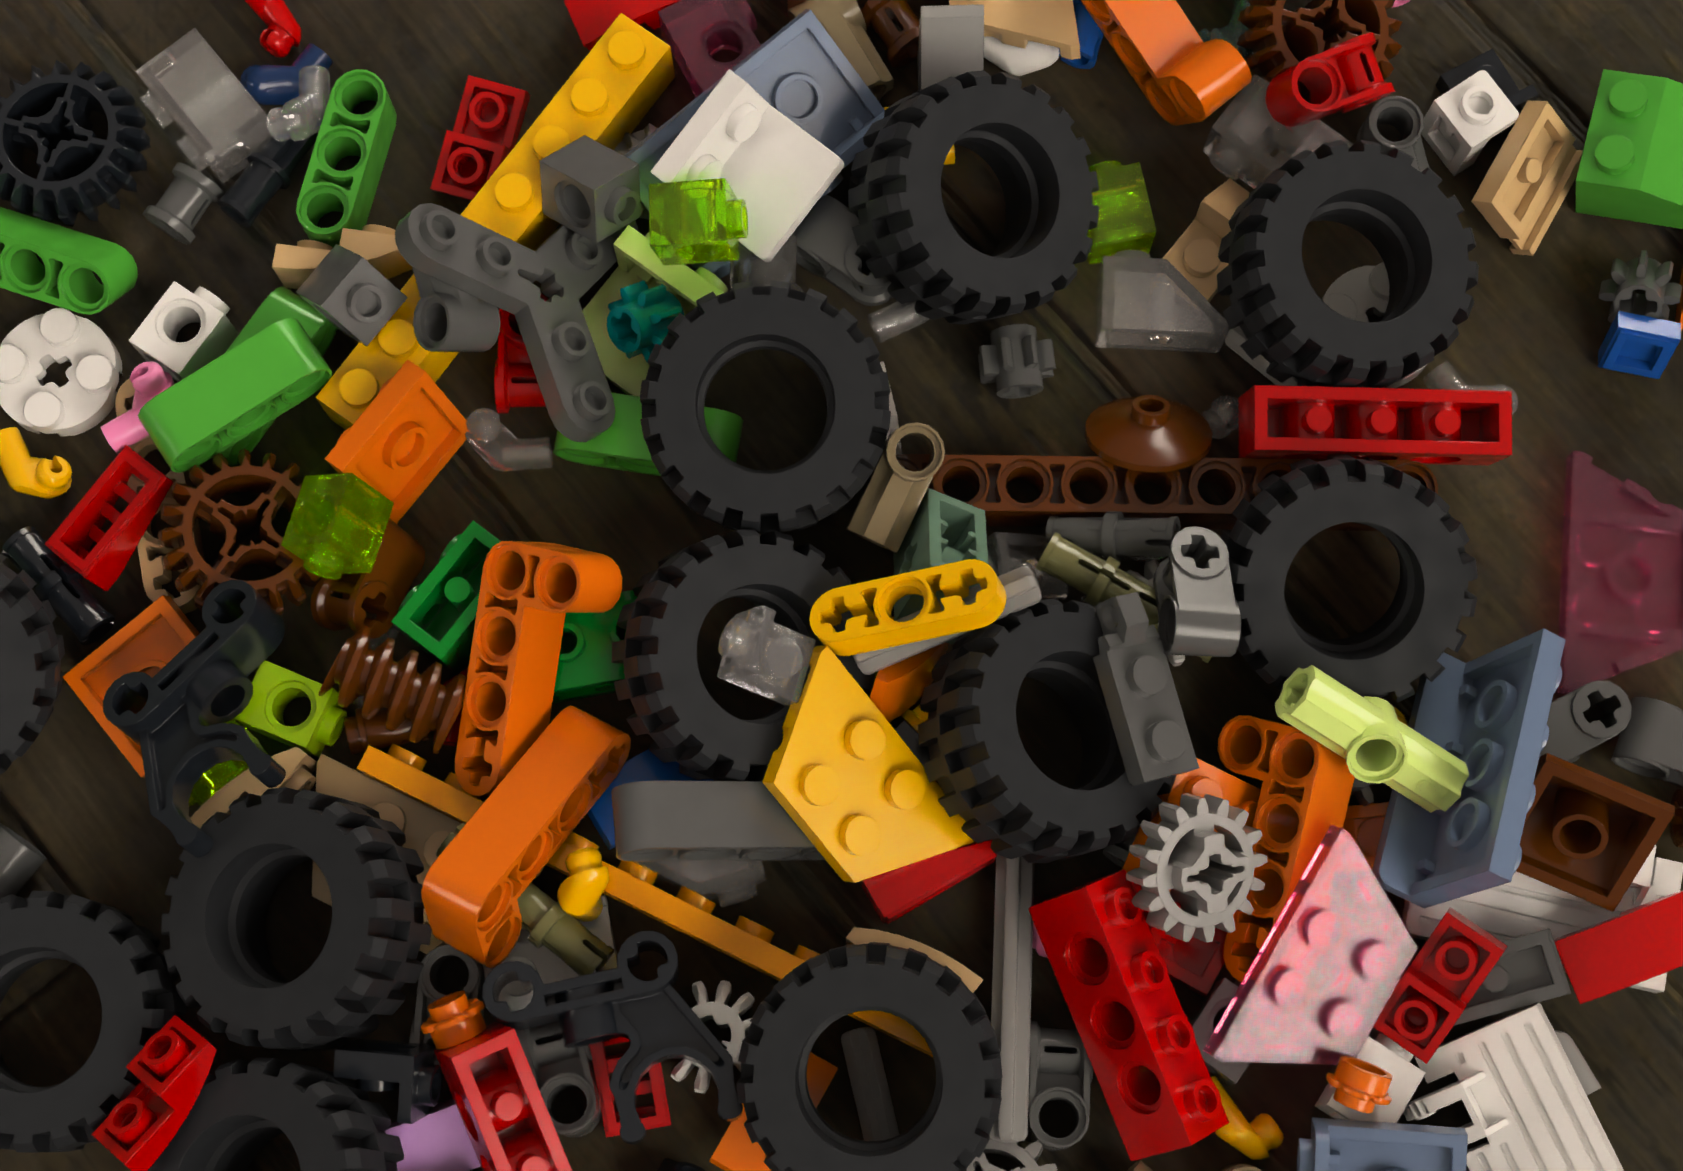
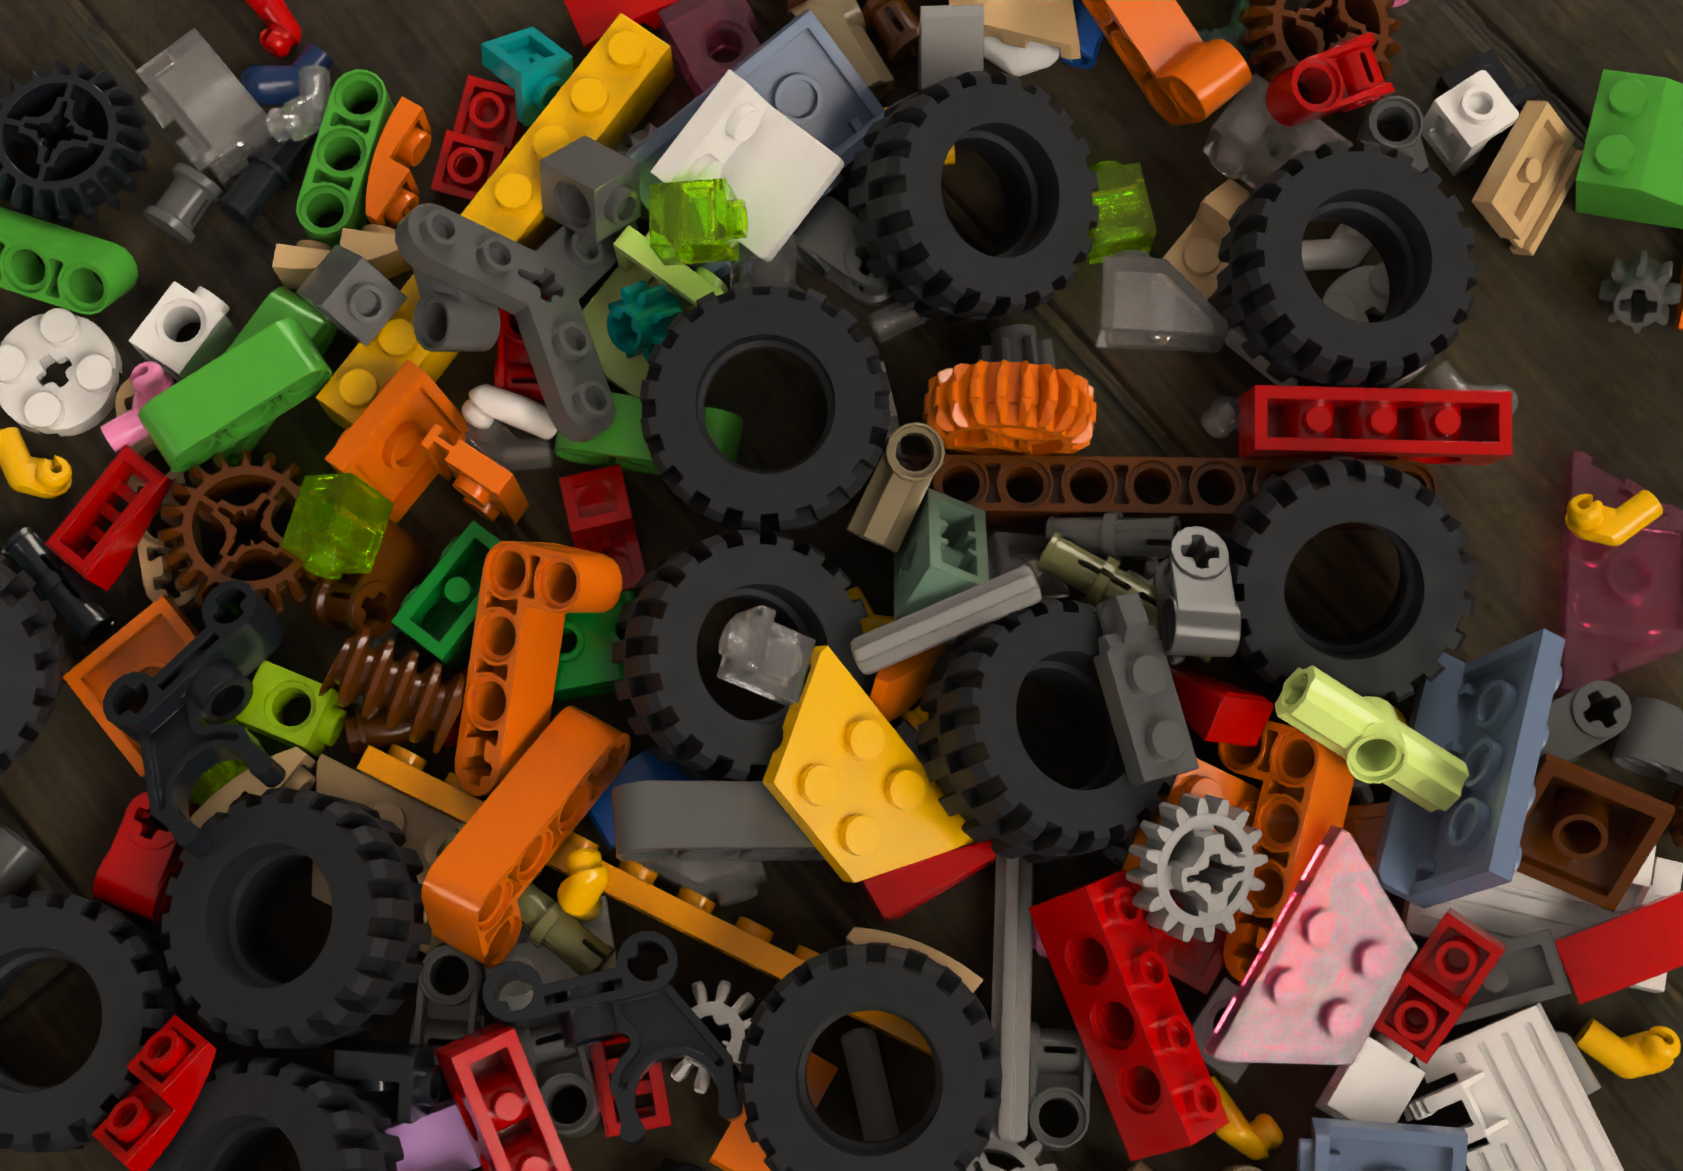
orange plate [421,991,487,1049] -> none
yellow beam [809,559,1007,656] -> none
reddish brown dish [1085,395,1212,473] -> none
orange plate [1326,1055,1393,1113] -> none
blue tile [1598,311,1681,379] -> none
none -> red piece [92,791,197,923]
none -> orange slope [366,96,432,230]
none -> orange plate [421,423,529,525]
none -> white arm [461,384,558,440]
none -> teal bracket [481,26,573,126]
none -> red slope [559,464,646,592]
none -> orange gear [923,359,1097,456]
none -> red slope [1169,664,1274,746]
none -> white arm [1302,223,1373,271]
none -> yellow arm [1565,489,1663,546]
none -> yellow arm [1574,1018,1681,1079]

